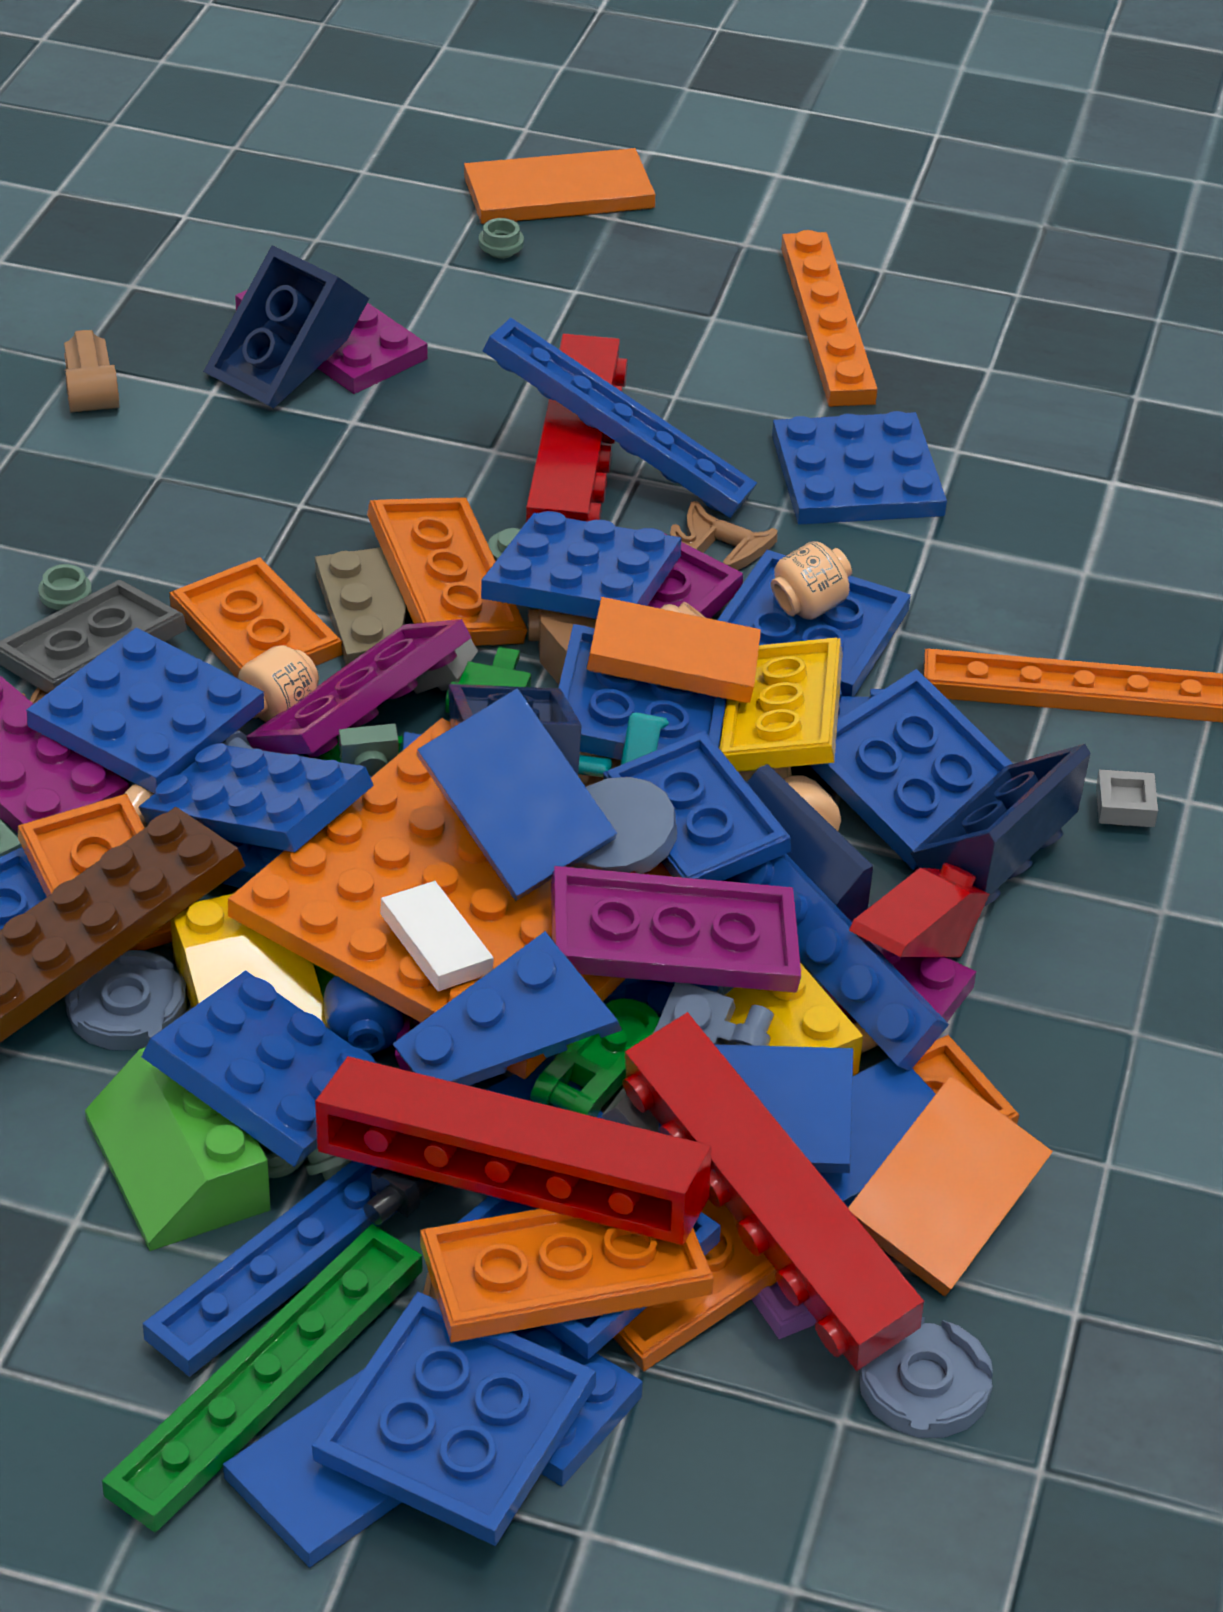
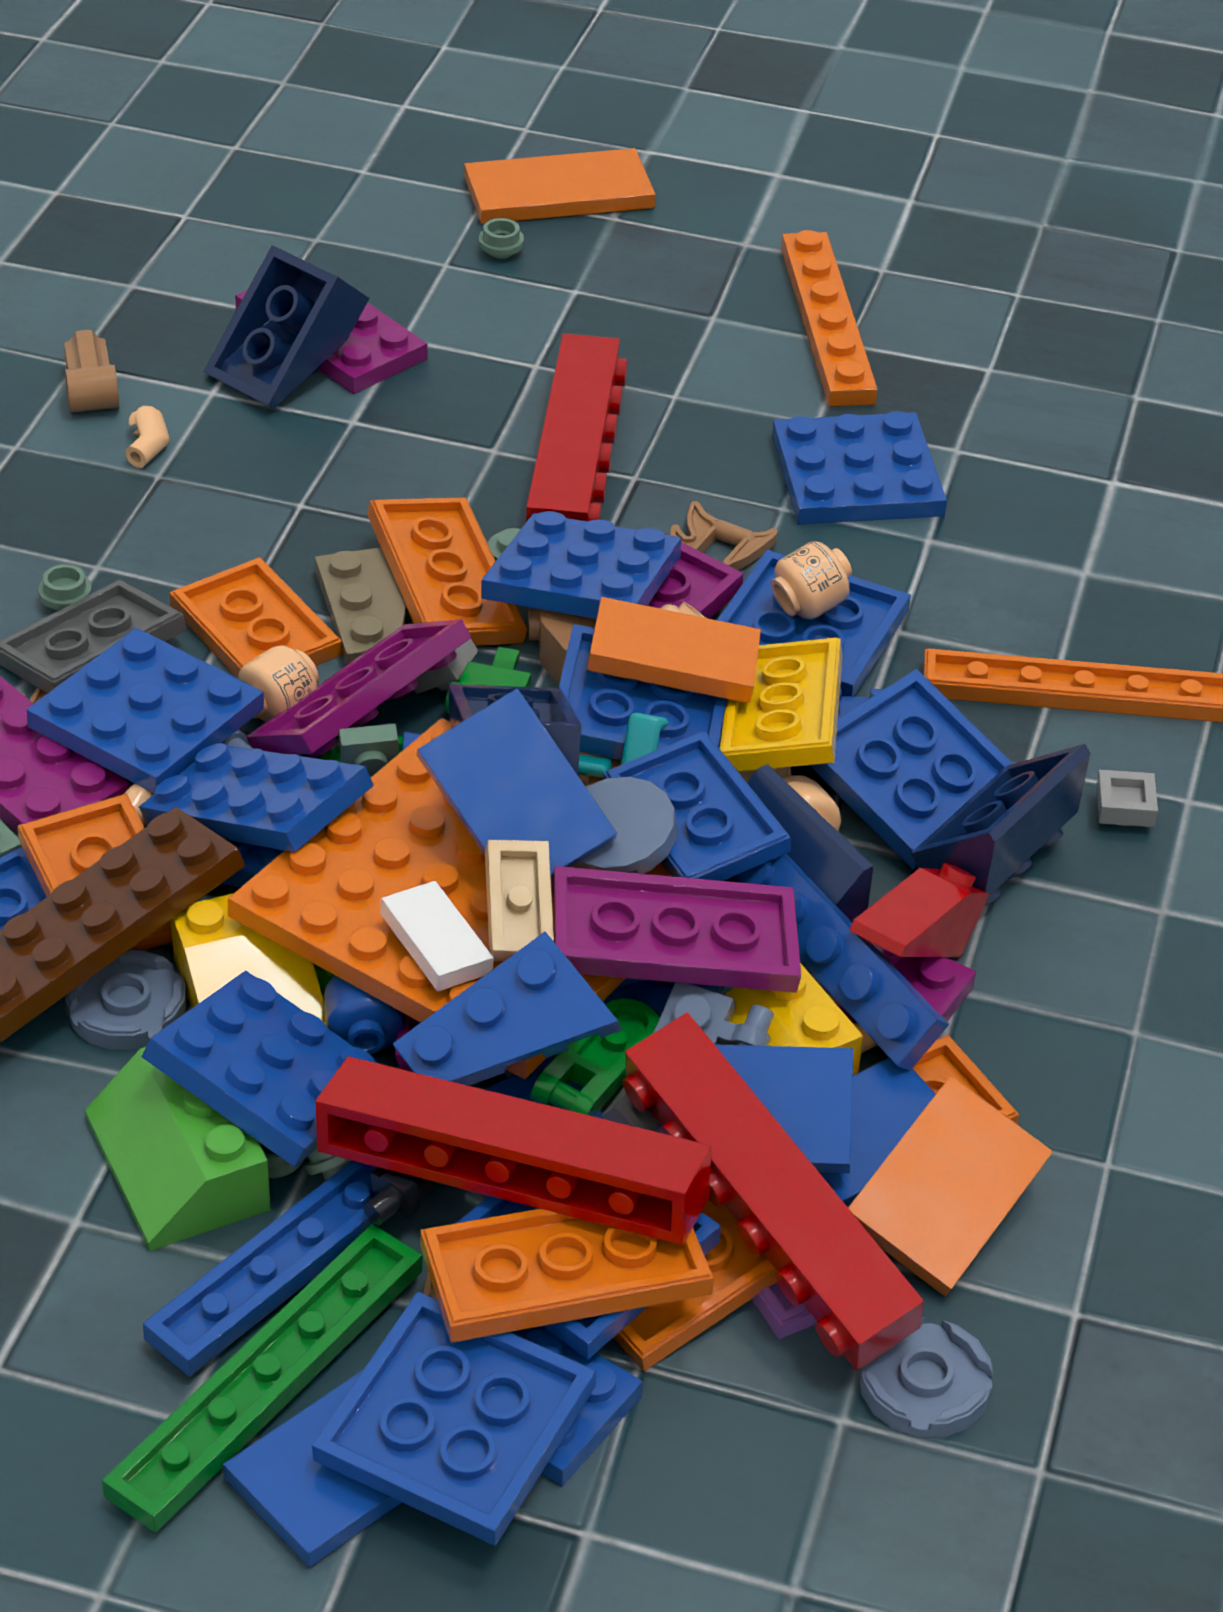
blue plate [483,318,757,518] -> none
none -> light nougat arm [125,406,169,468]
none -> tan plate [485,840,554,961]

